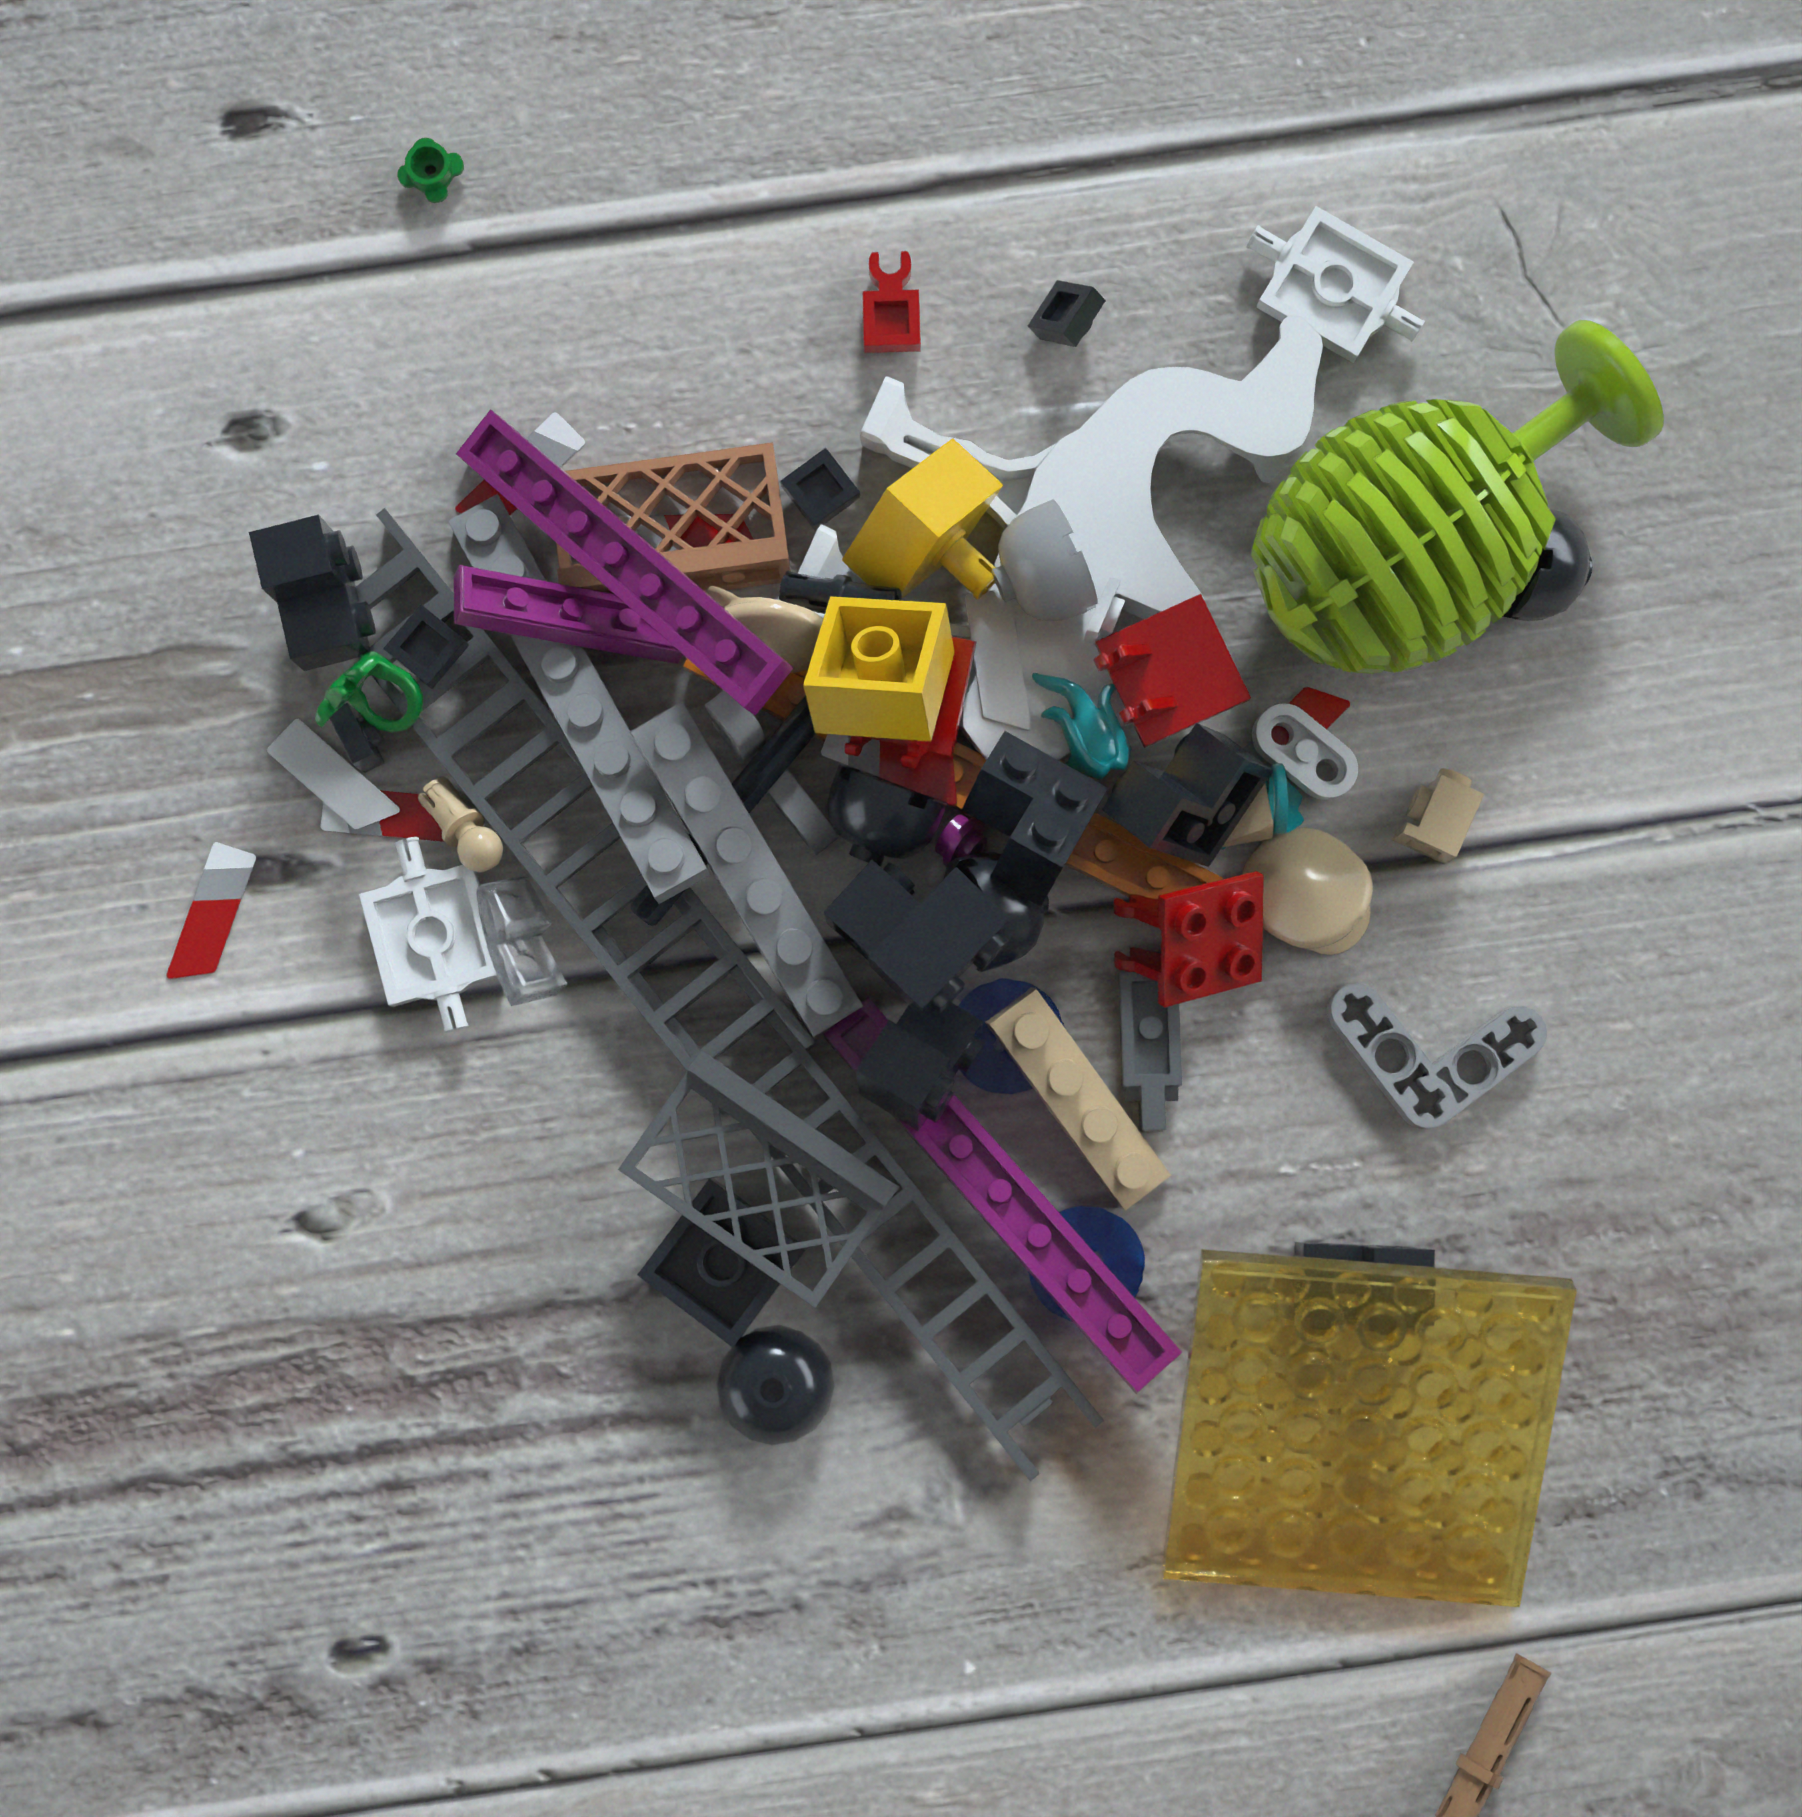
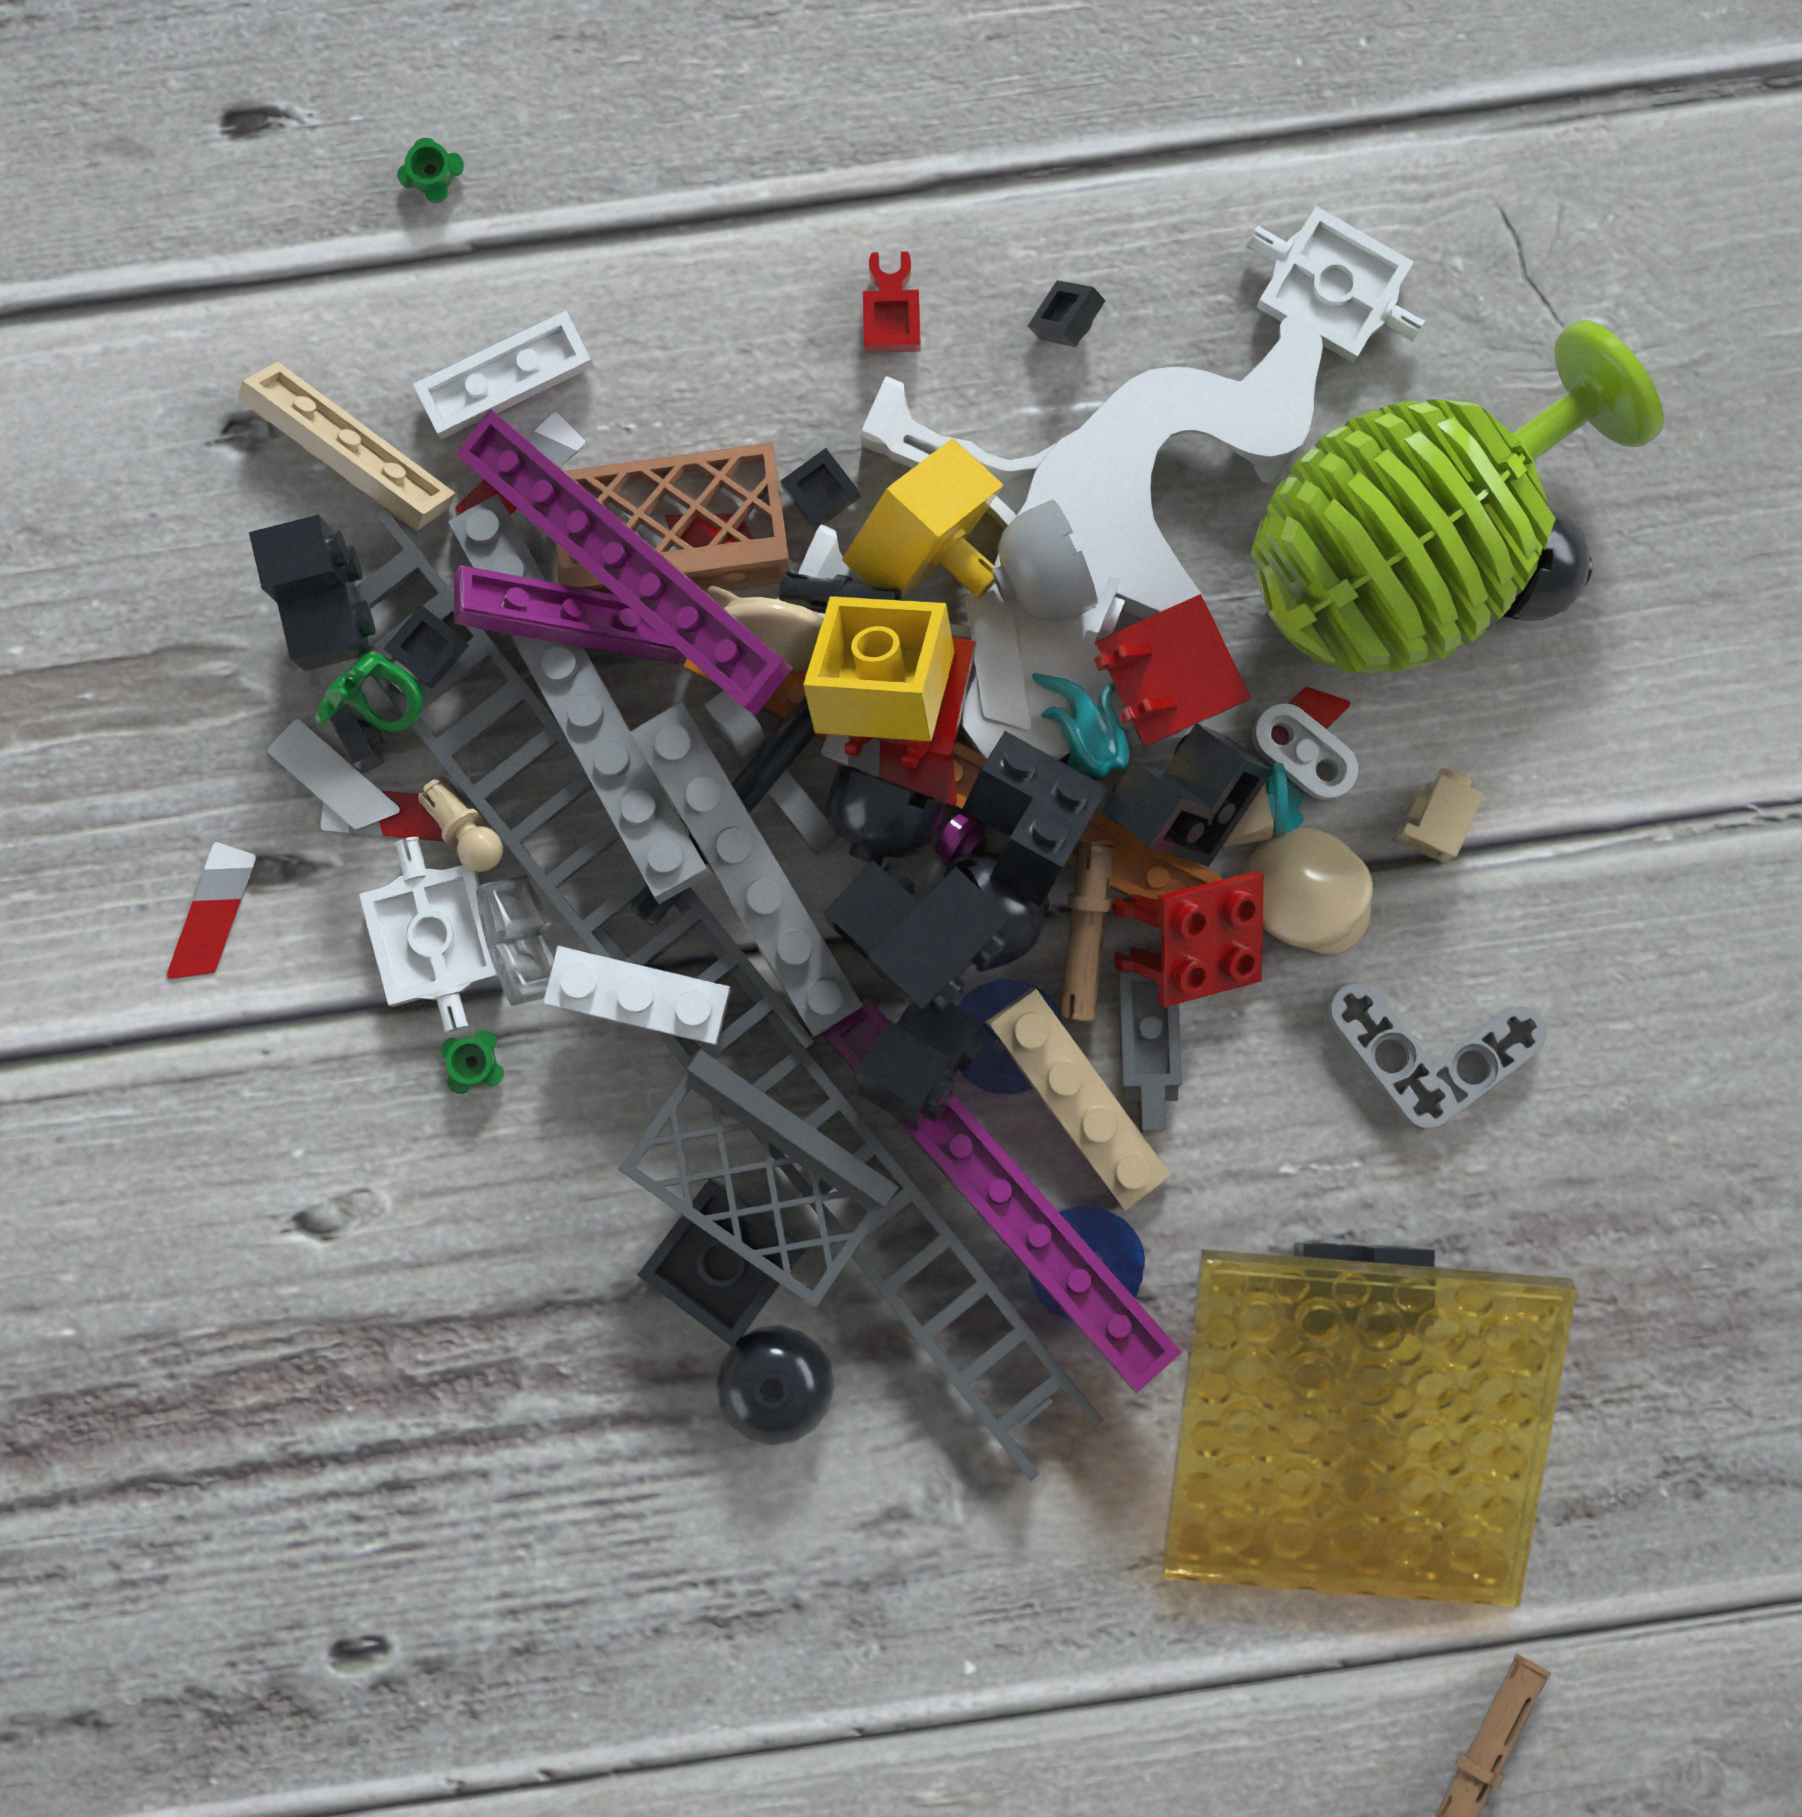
none -> tan plate [237,361,455,531]
none -> white plate [413,311,594,440]
none -> green plate [440,1030,504,1094]
none -> white plate [543,946,731,1046]
none -> medium nougat pin [1059,842,1116,1020]

